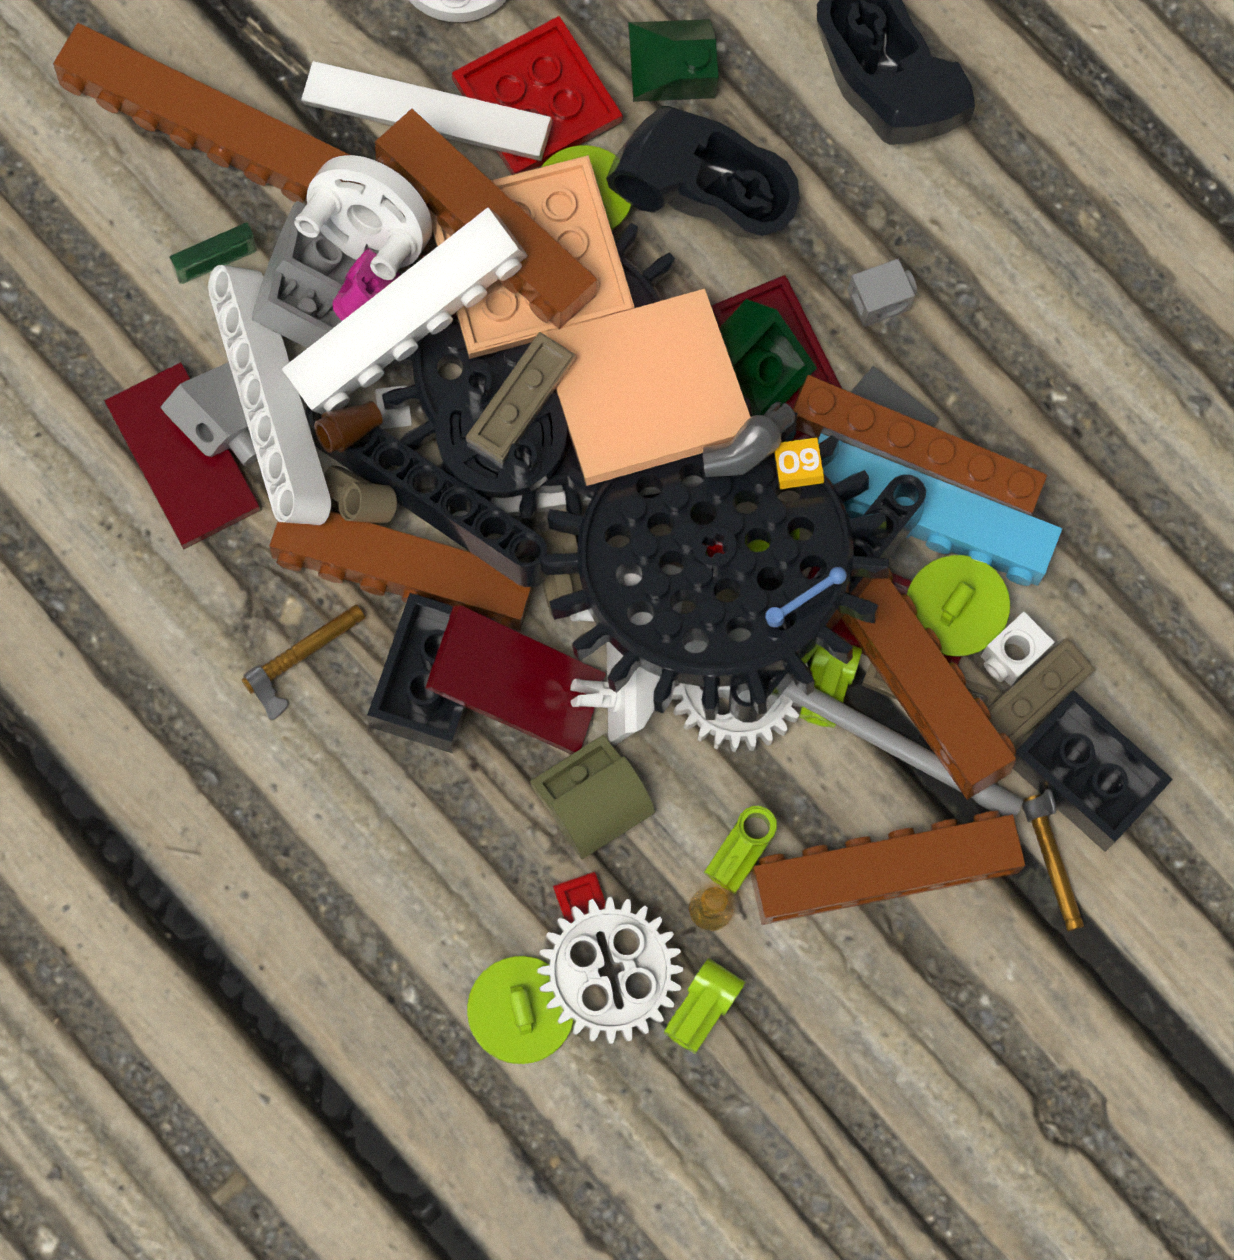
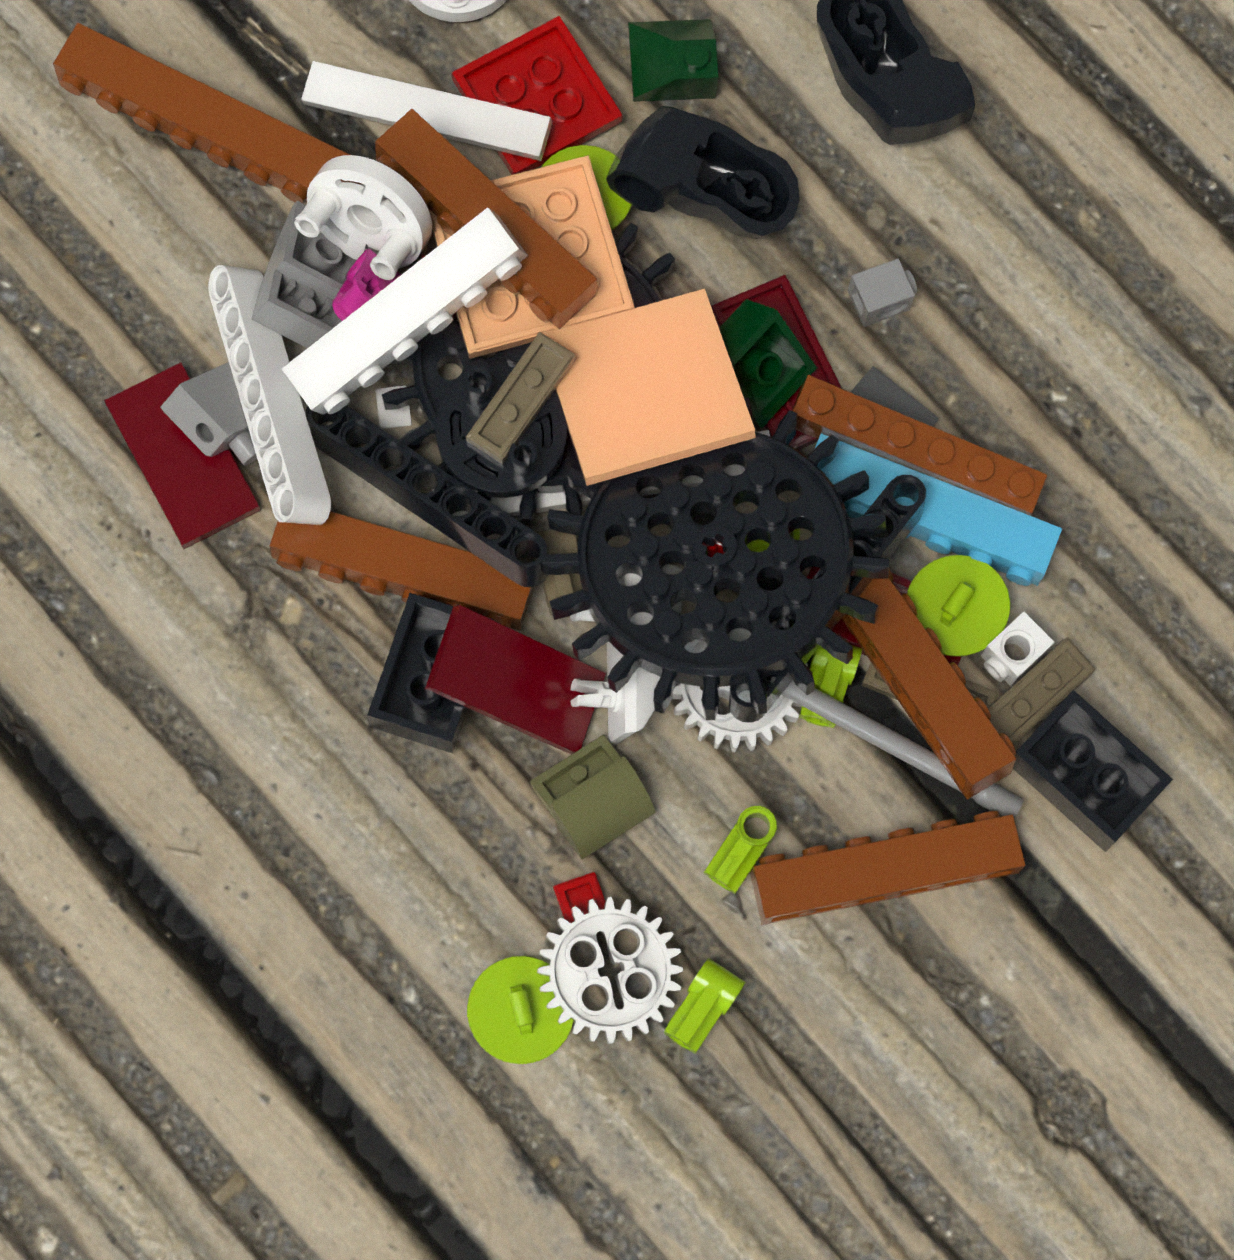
clear green tile [169,222,256,284] -> none
pearl gold piece [241,604,365,720] -> none
reddish brown cone [314,401,383,453] -> none
dark tan piece [324,466,397,524] -> none
clear yellow cone [689,887,733,931] -> none
dark grey arm [703,402,795,477] -> none
medium blue hinge [766,567,847,627] -> none
yellow tile [774,437,824,489] -> none
pearl gold piece [1022,788,1084,932] -> none

